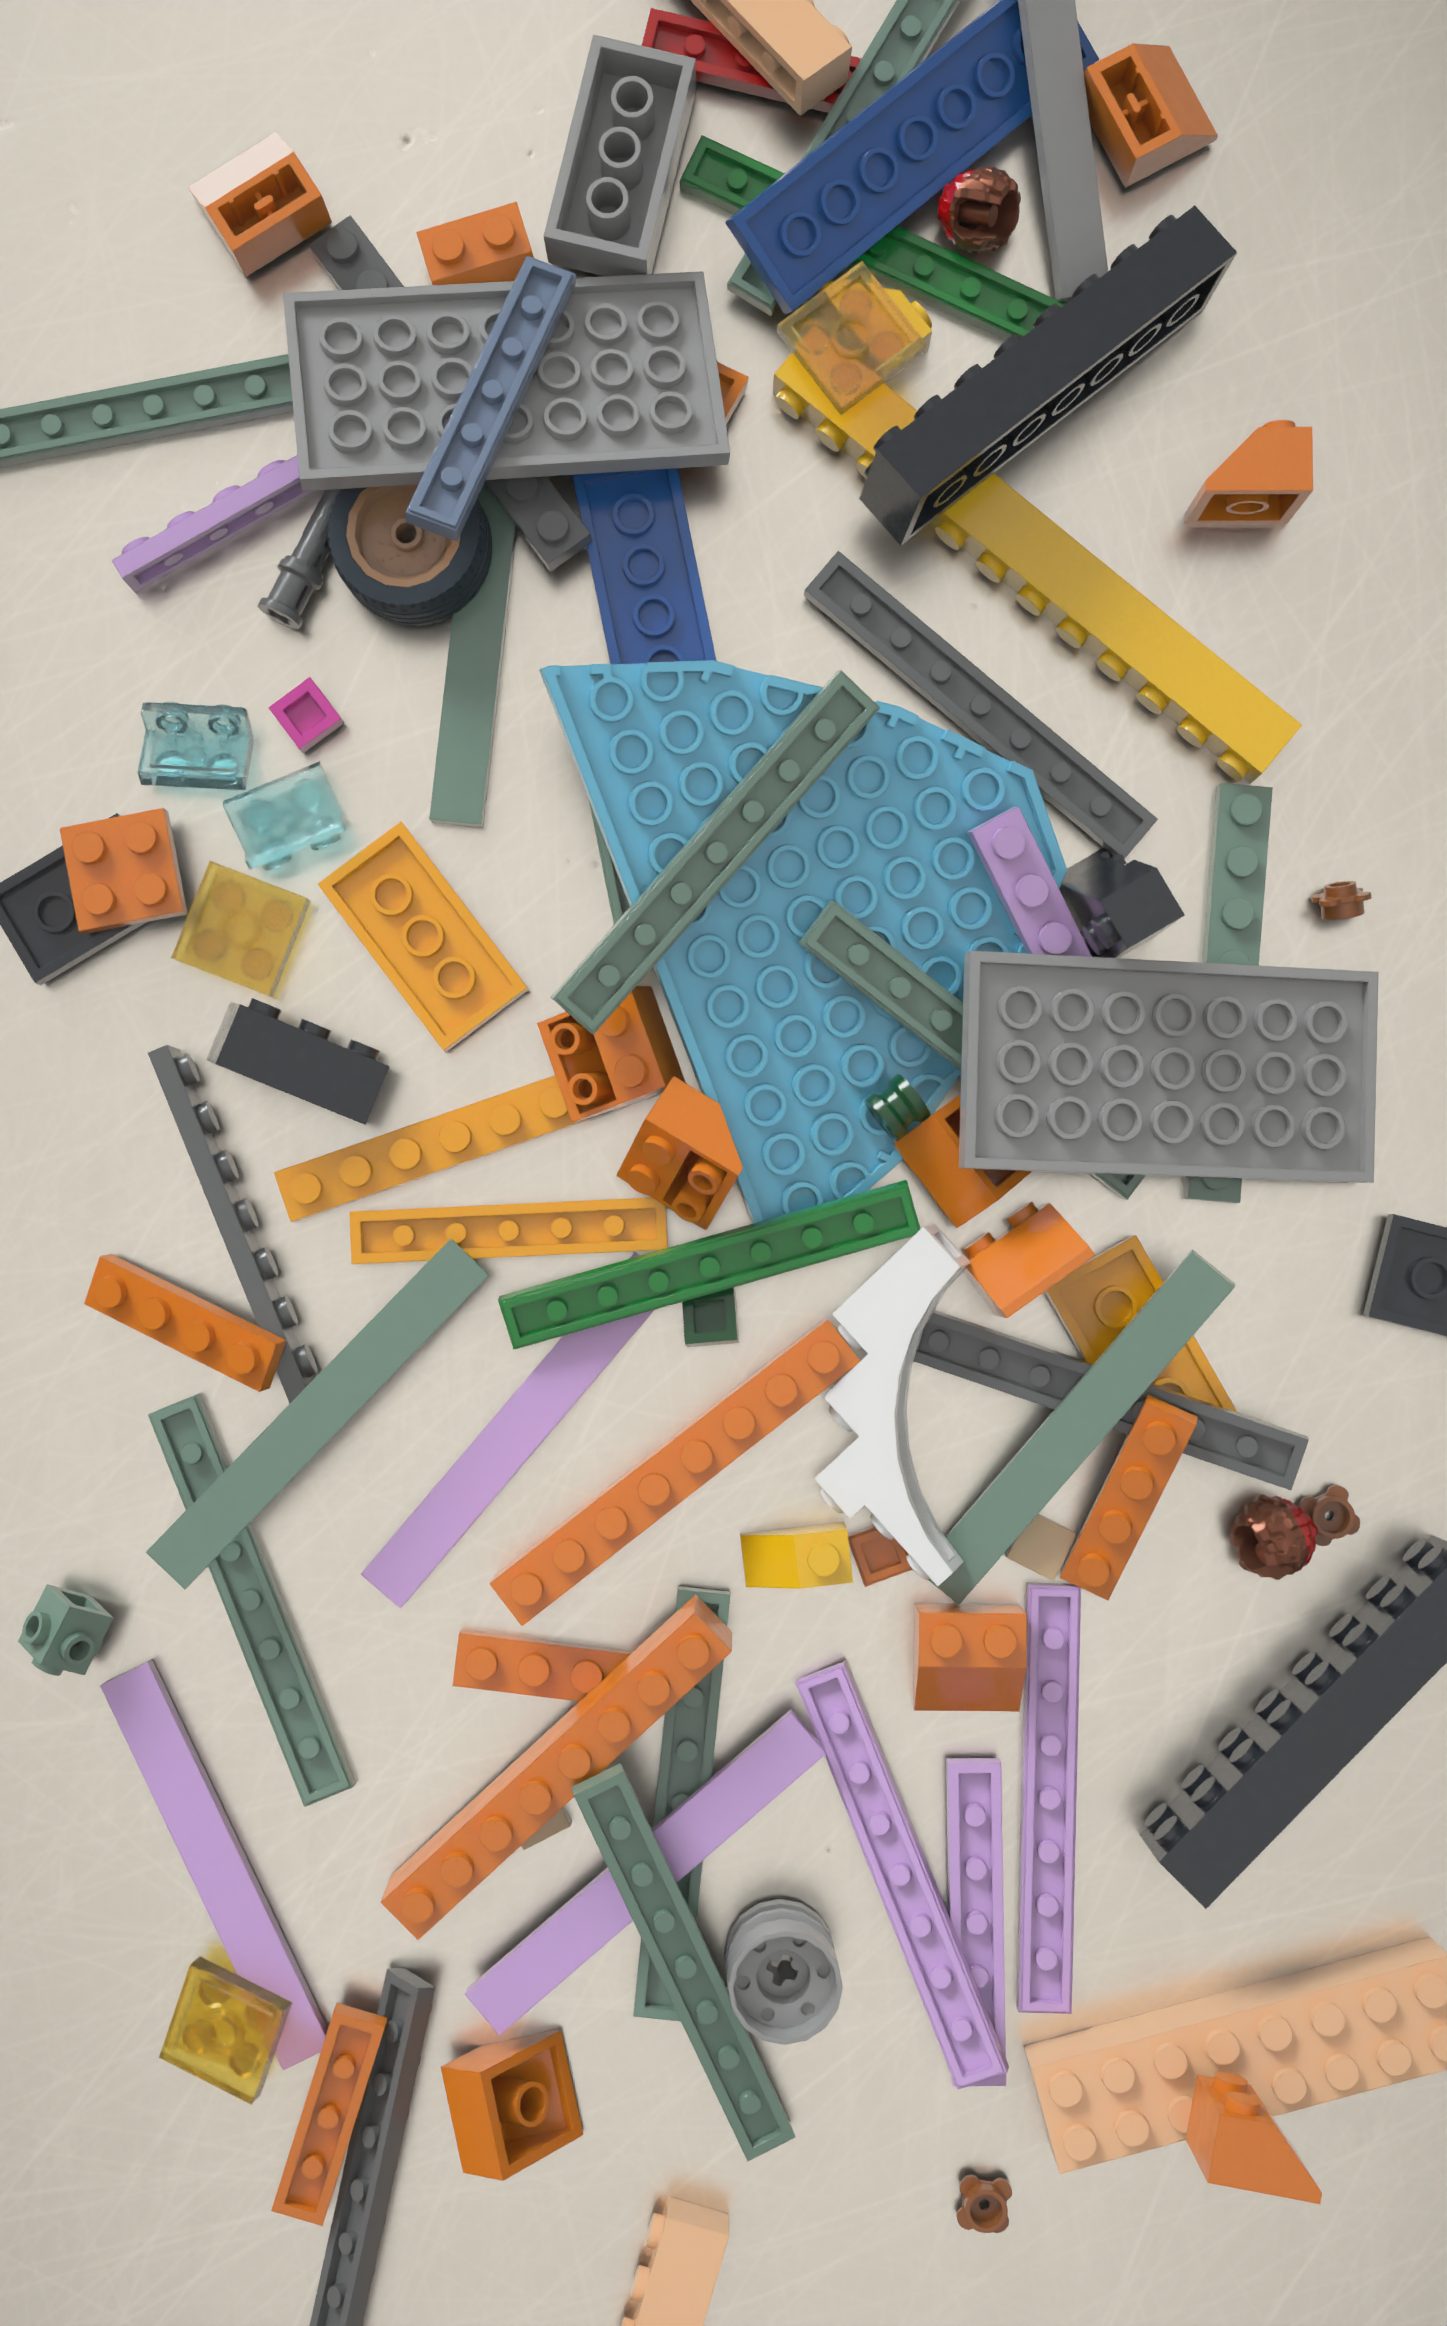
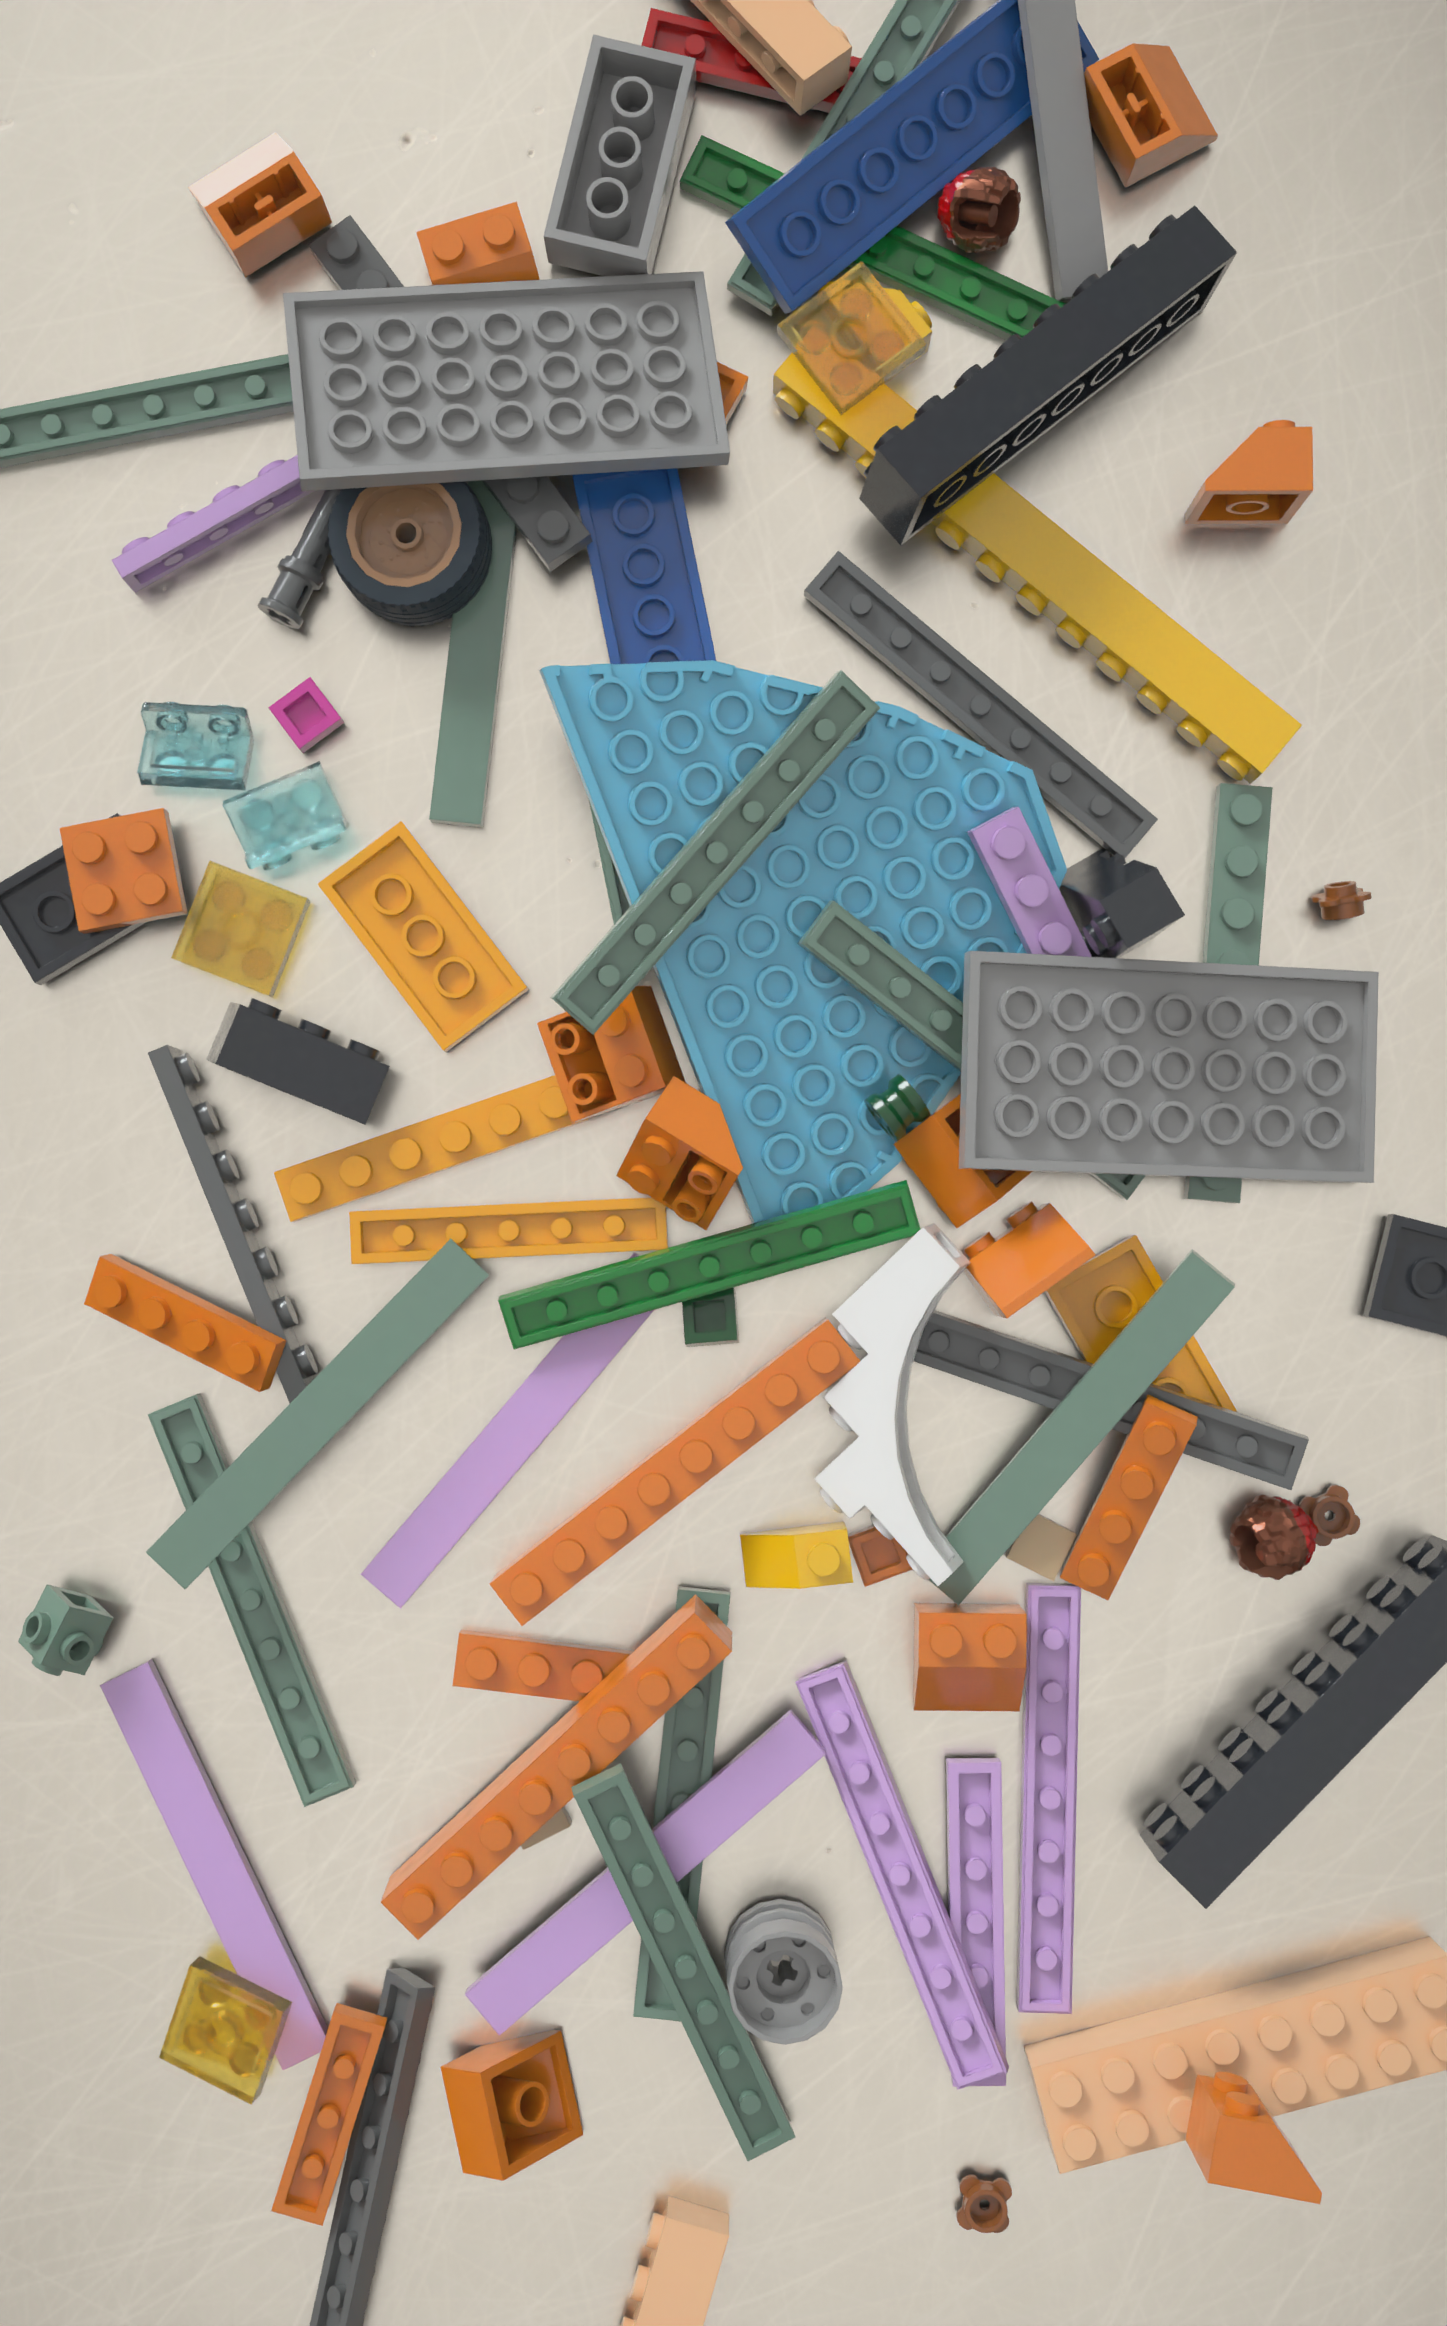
sand blue tile [405,256,576,541] -> none

